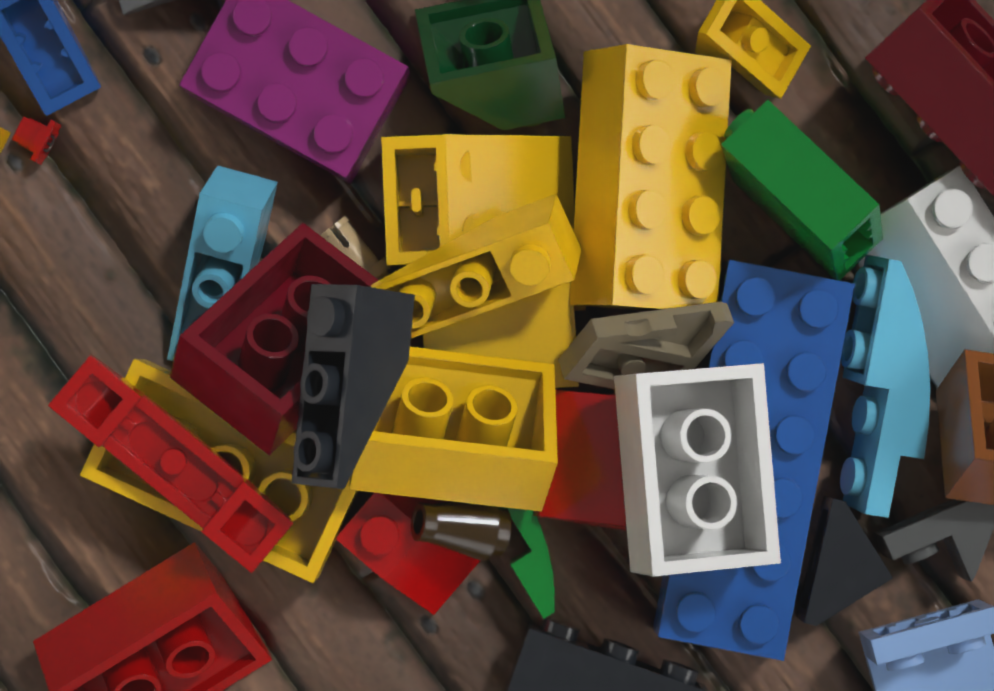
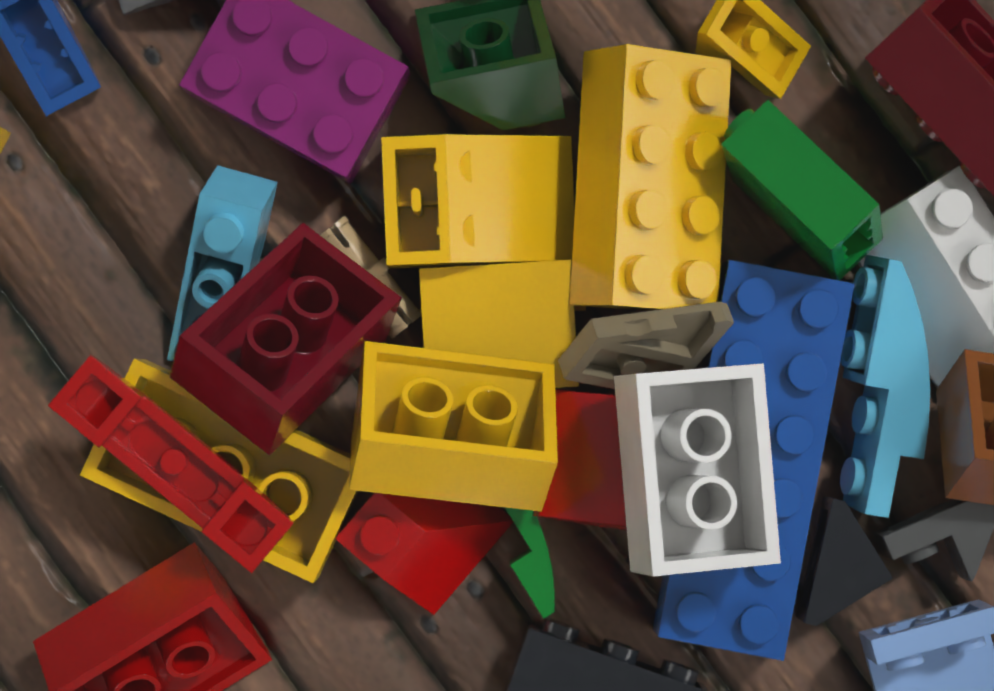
red piece [11,116,62,165] -> none
black slope [291,284,415,489] -> none
yellow slope [371,194,582,338] -> none
dark brown cone [411,502,511,561] -> none

